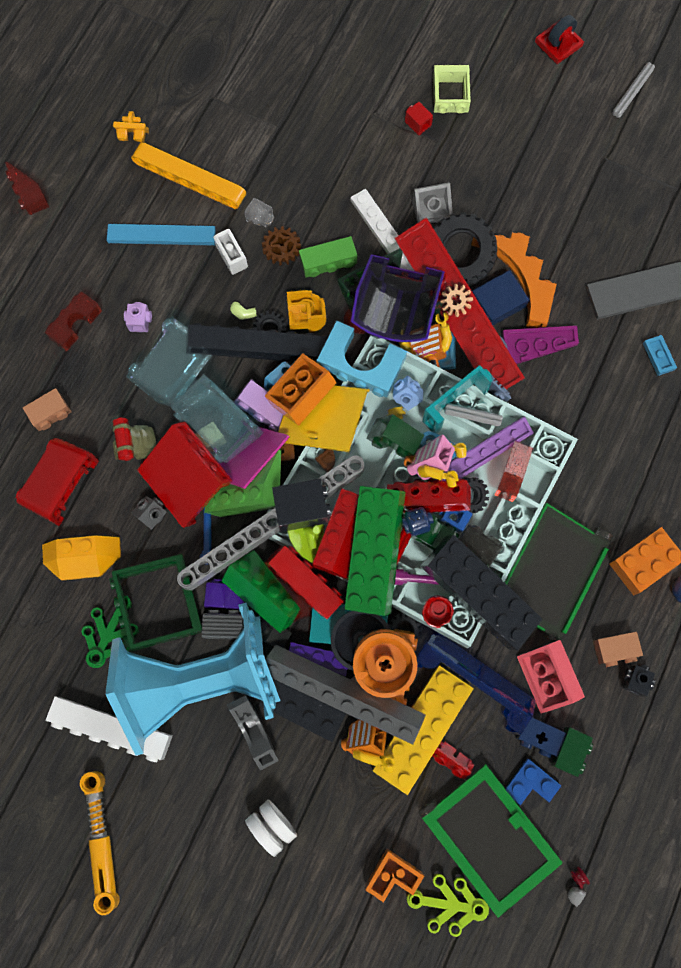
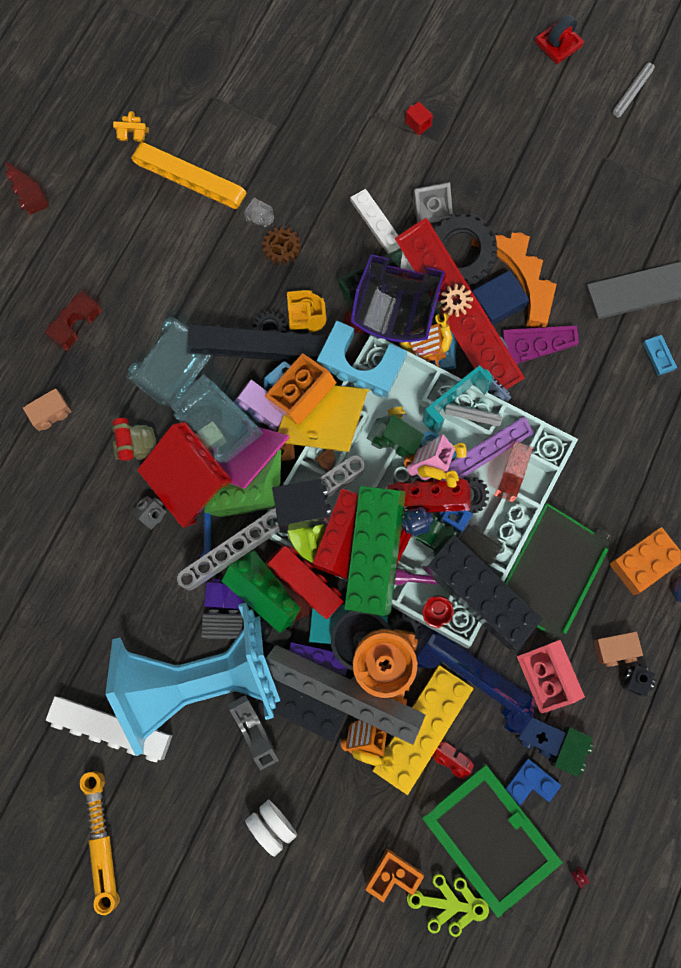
red windscreen [16,438,99,526] -> none
light orange wedge [42,536,121,580] -> none
green plant [82,595,139,668] -> none
dark azure tile [107,224,216,245] -> none
dark green window [109,554,202,652] -> none
lavender brick [124,302,152,332] -> none
white brick [213,229,248,275] -> none
yellowish green arm [230,302,257,320] -> none
bright green brick [299,236,357,278] -> none
light blue brick [393,376,423,411] -> none
yellowish green window [433,65,470,113] -> none
light grey hinge [568,887,586,907] -> none

